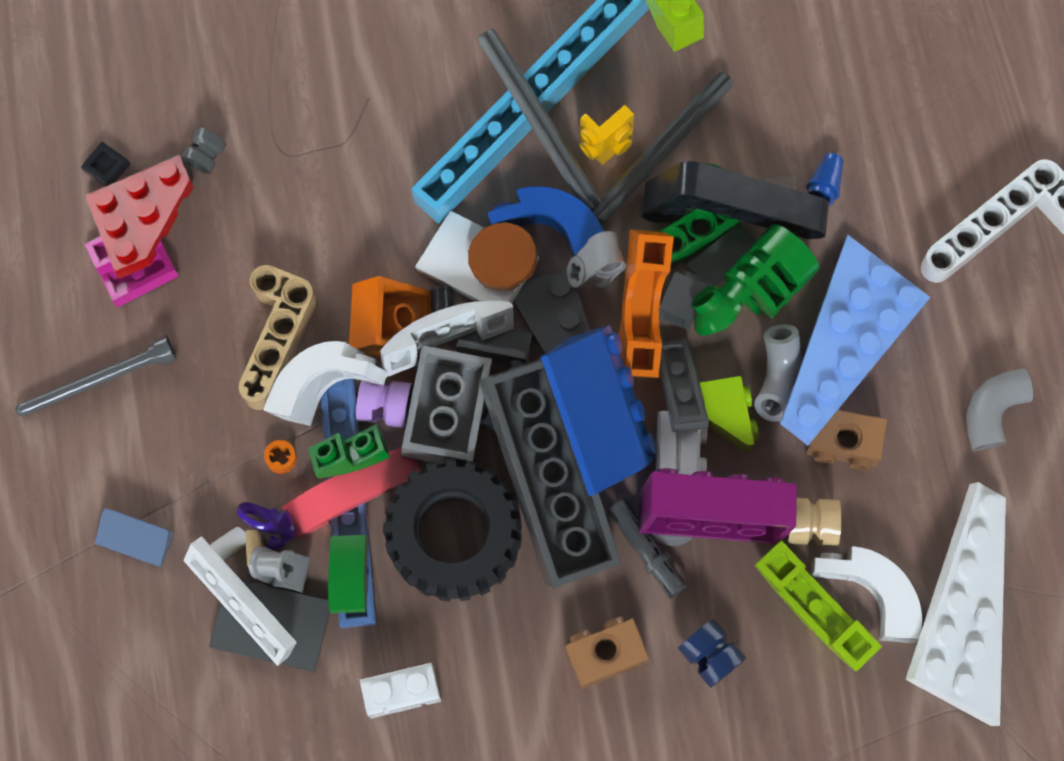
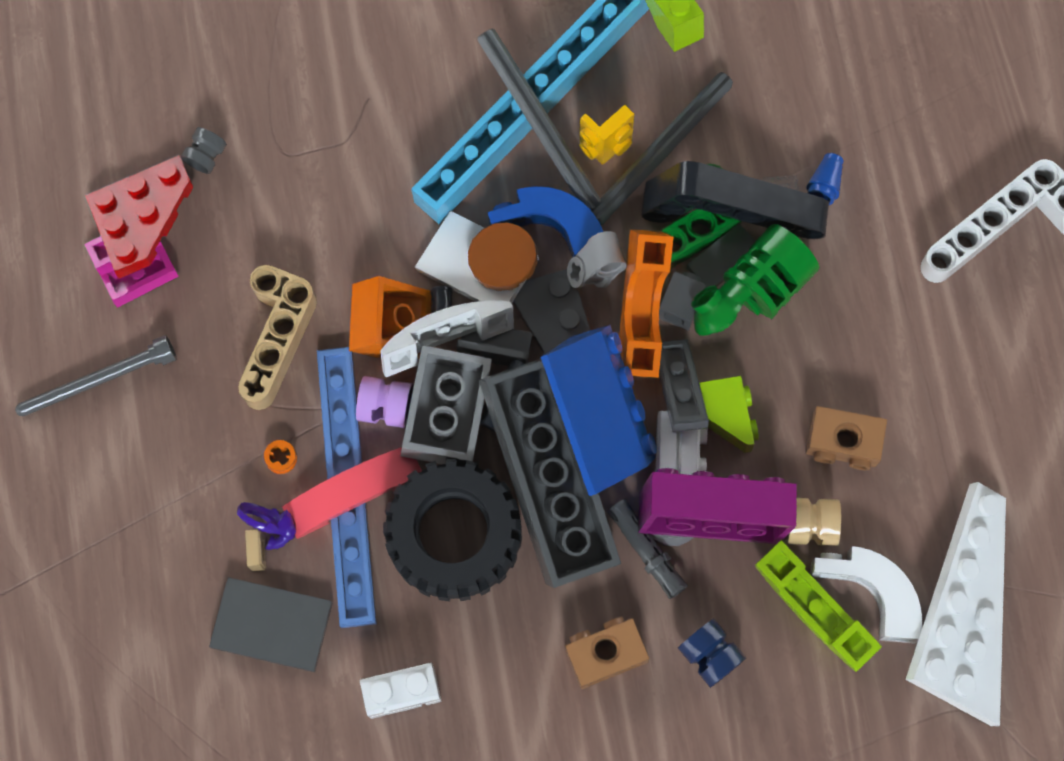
black tile [81,142,130,187] -> none
sand blue slope [95,507,174,567] -> none
white piece [183,527,297,666] -> none
light grey piece [249,547,311,594] -> none
white arch [264,341,388,426] -> none
green slope [308,424,390,478] -> none
green slope [328,535,369,613] -> none
light grey cylinder [754,324,802,422] -> none
light blue wing [780,234,930,446] -> none
light grey cylinder [966,368,1033,451] -> none

